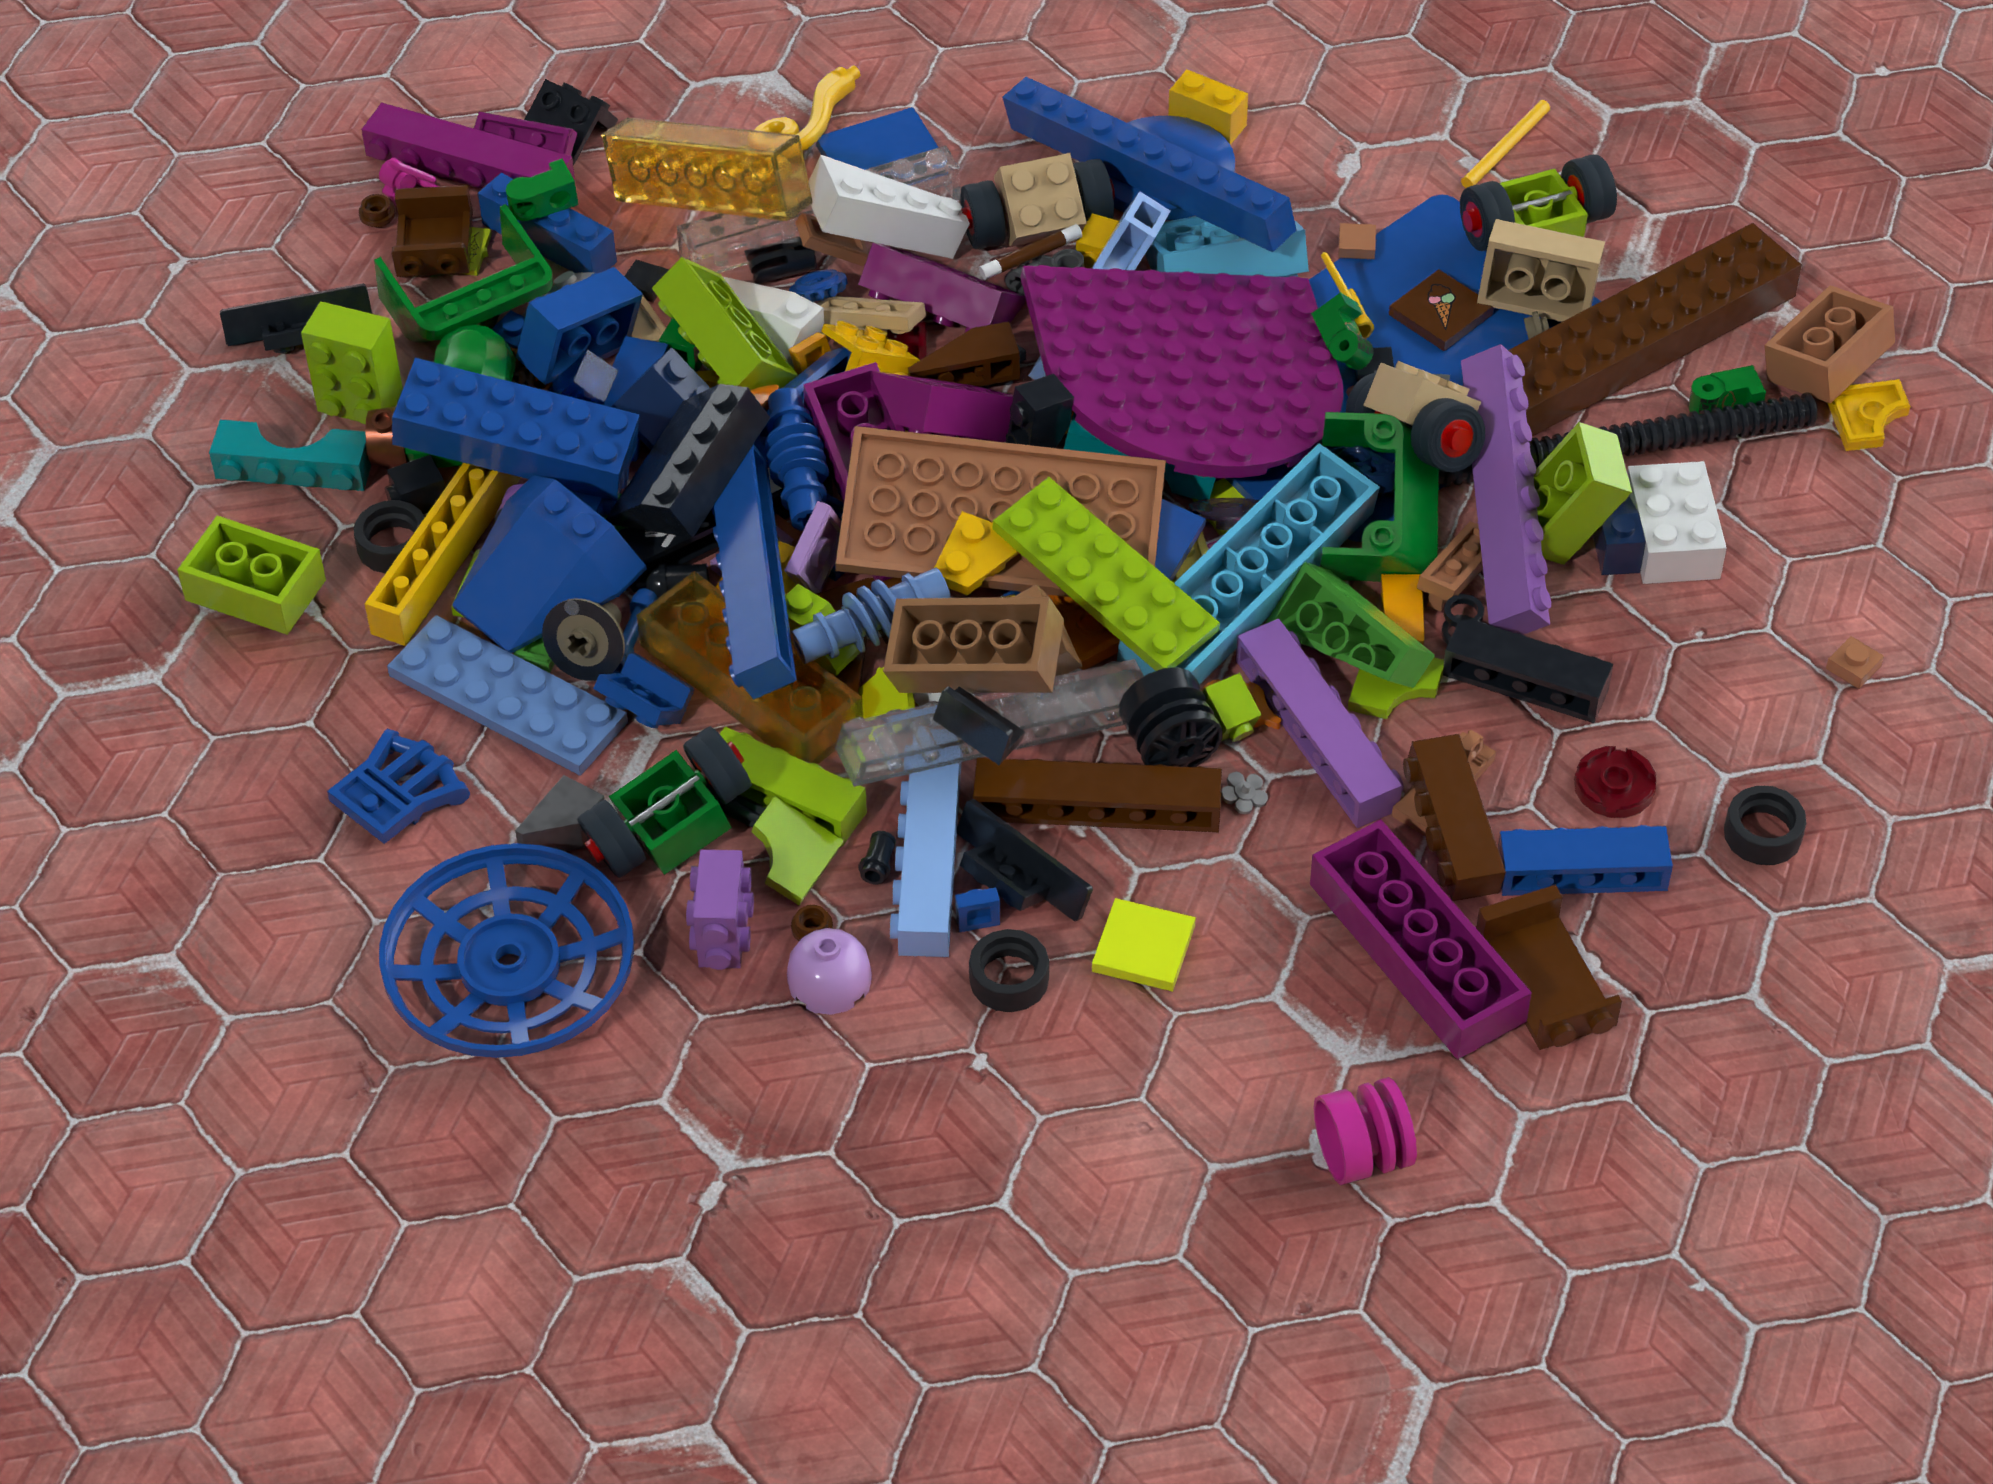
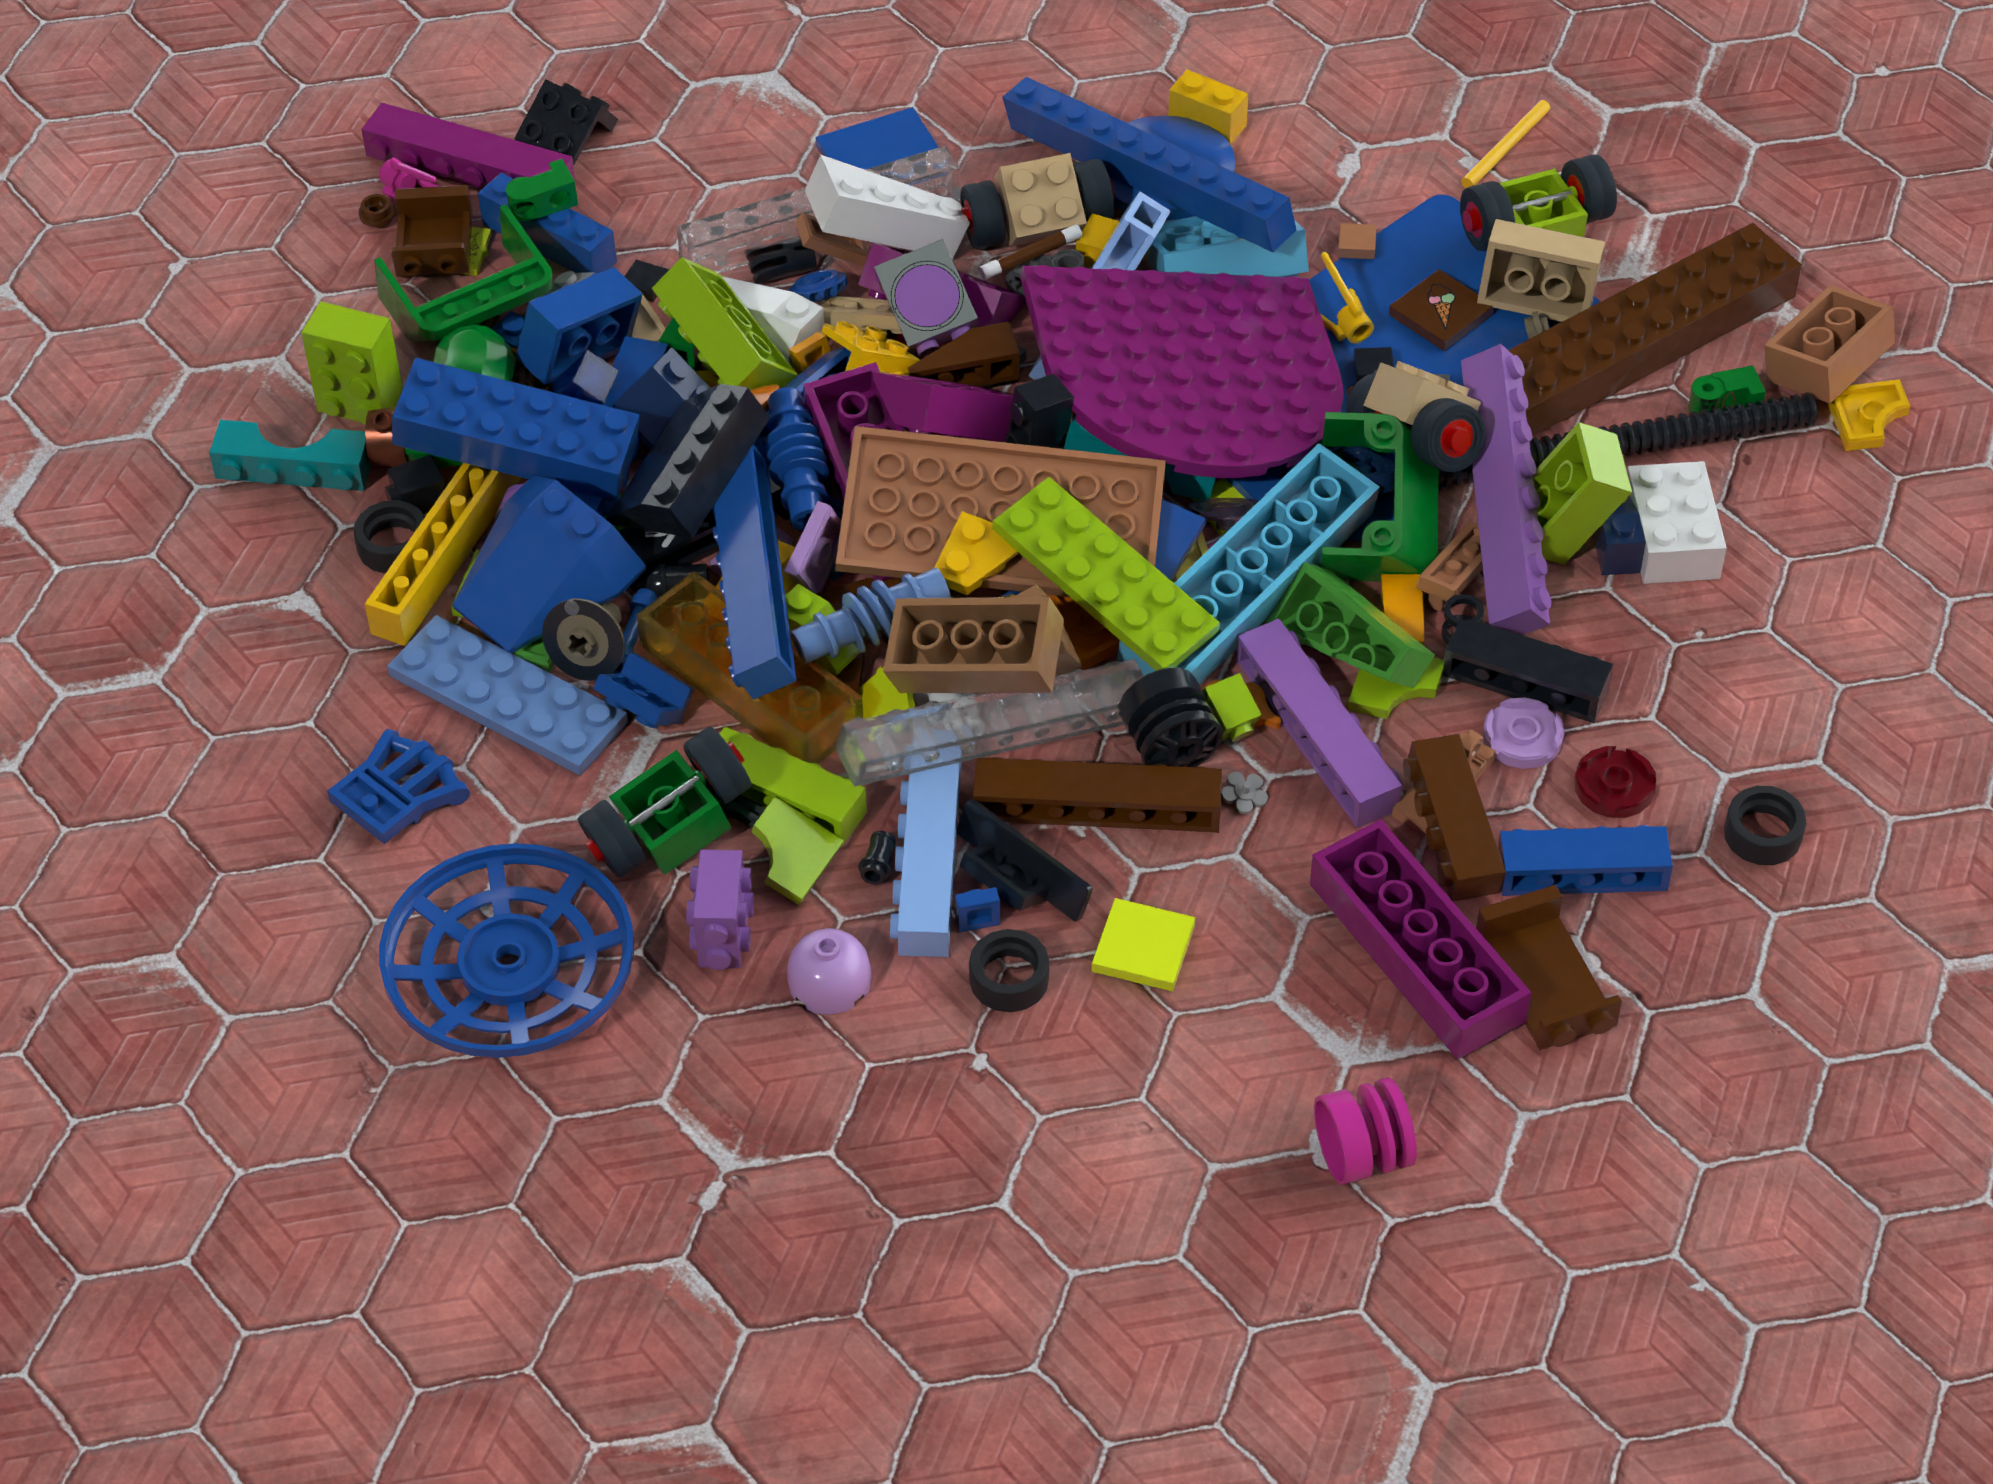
lime brick [177,515,326,635] -> none
black bracket [220,283,372,353] -> none
magenta tile [474,112,577,156] -> none
flat silver slope [515,775,604,851] -> none
clear yellow brick [601,117,813,221] -> none
yellow plant [748,65,861,161] -> none
reddish brown plate [791,905,833,941] -> none
black panel [933,686,1025,765] -> none
green leg [1311,292,1374,370] -> none
nougat plate [1826,636,1884,689] -> none
none -> panel [874,239,978,357]
none -> lavender tile [1482,697,1565,769]

